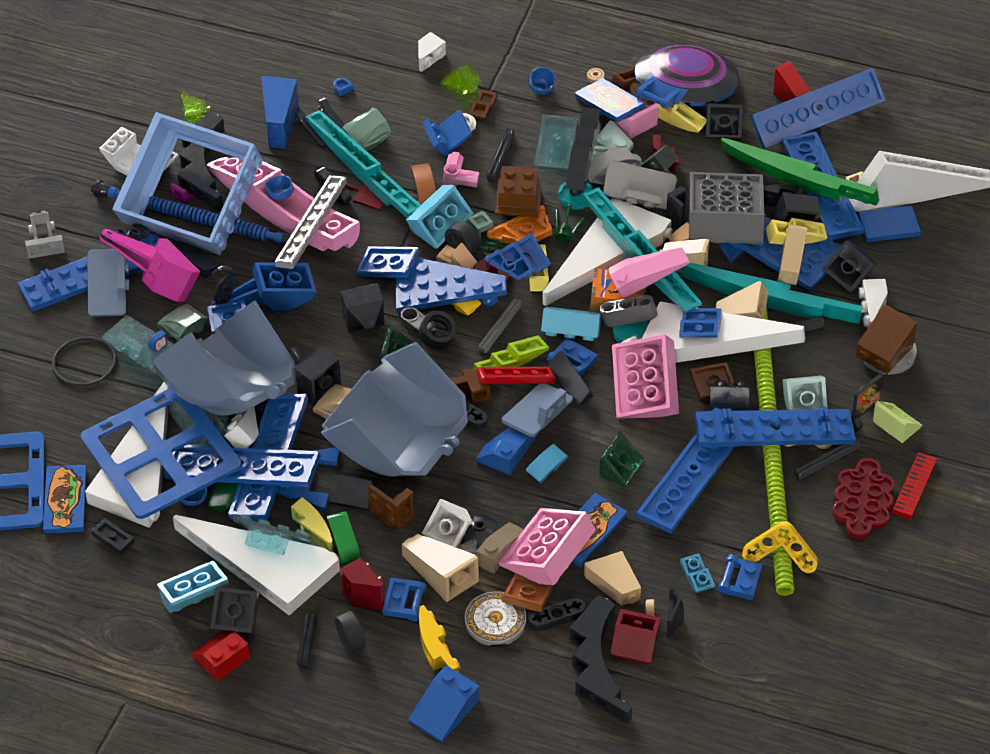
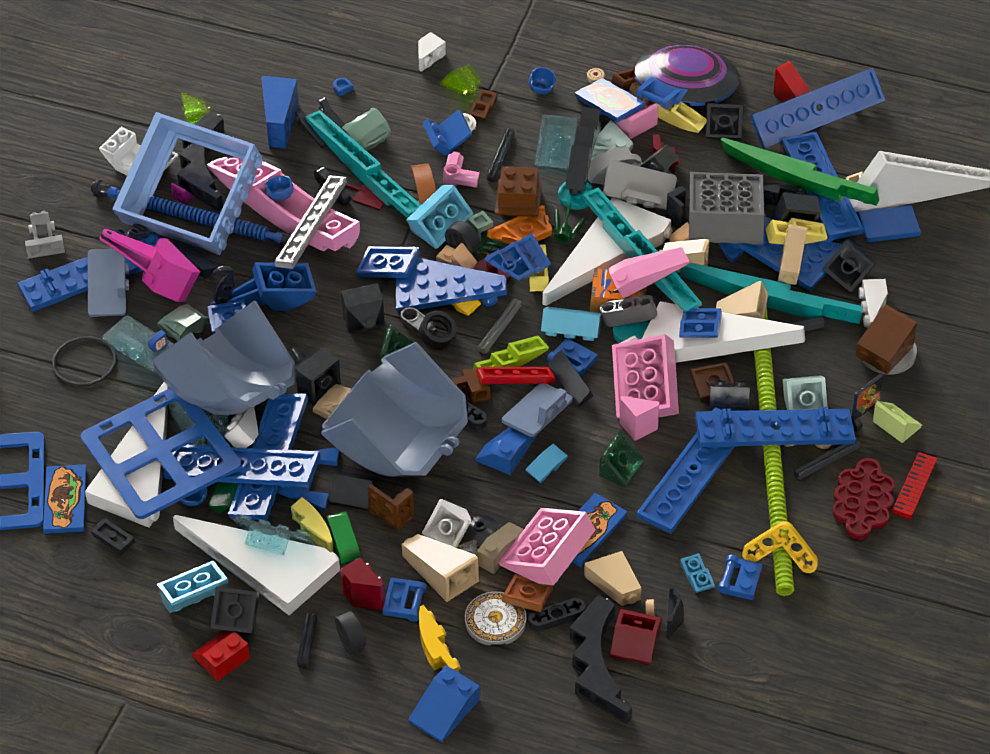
none -> bright pink slope [619,396,660,441]

